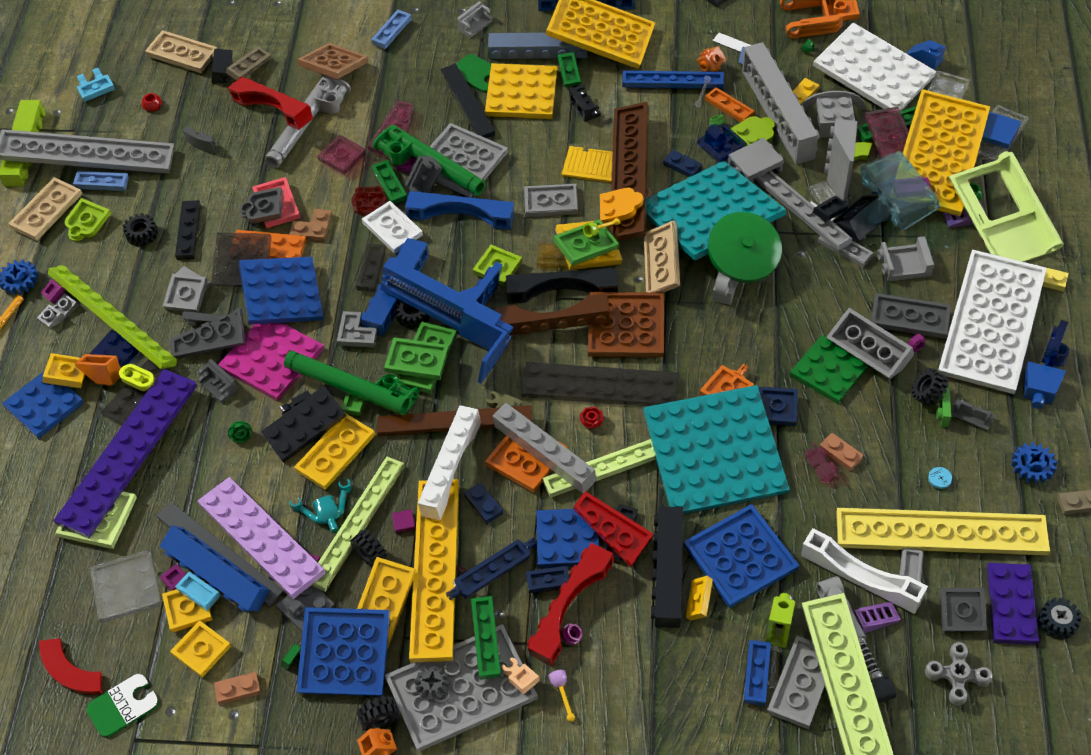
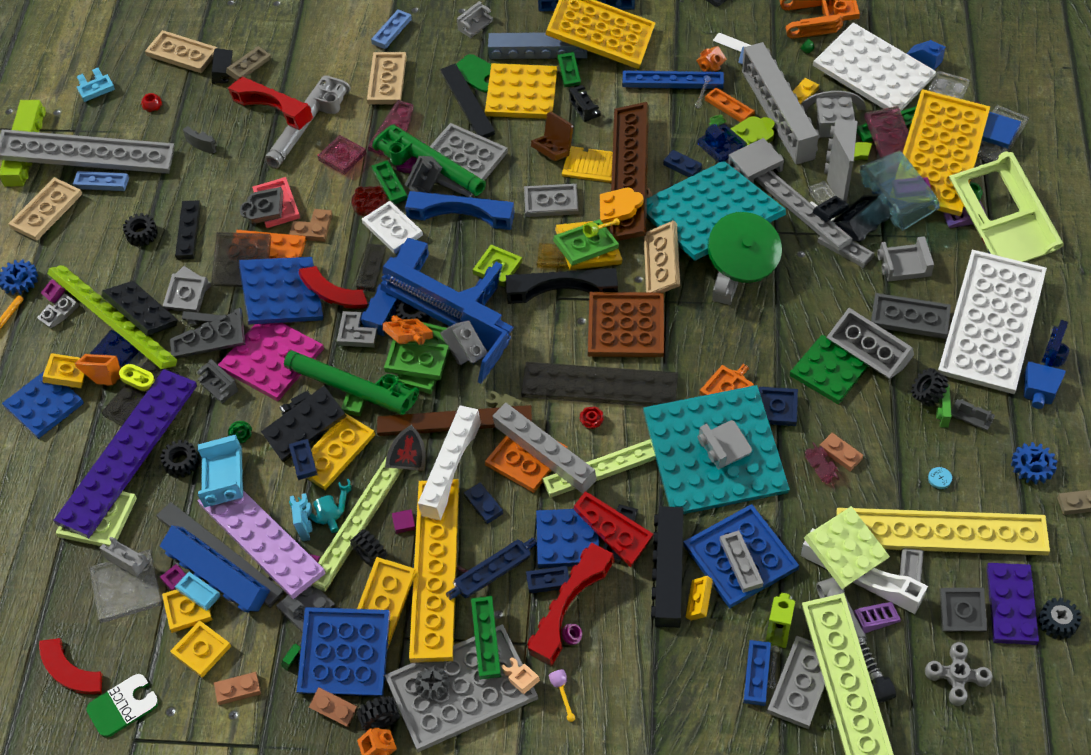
lime plate [65,198,112,242] -> none
medium nougat plate [298,43,368,79] -> none
reddish brown arch [496,293,611,336] -> none
magenta tile [908,334,926,353] -> none
light yellow plate [1042,268,1068,292] -> none
none -> light grey hinge [100,537,150,577]
none -> black plate [102,281,178,336]
none -> black tyre [160,440,199,478]
none -> medium azure panel [198,435,243,508]
none -> dark blue plate [289,439,318,480]
none -> medium azure plate [290,493,312,541]
none -> red tile [298,266,368,309]
none -> nougat plate [309,687,358,727]
none -> tan plate [367,52,407,104]
none -> orange plate [383,315,433,345]
none -> shield [385,425,426,471]
none -> light grey panel [440,321,487,365]
none -> reddish brown bracket [531,112,574,161]
none -> light grey bracket [698,420,752,470]
none -> light grey plate [719,530,763,593]
none -> yellowish green plate [804,506,890,589]

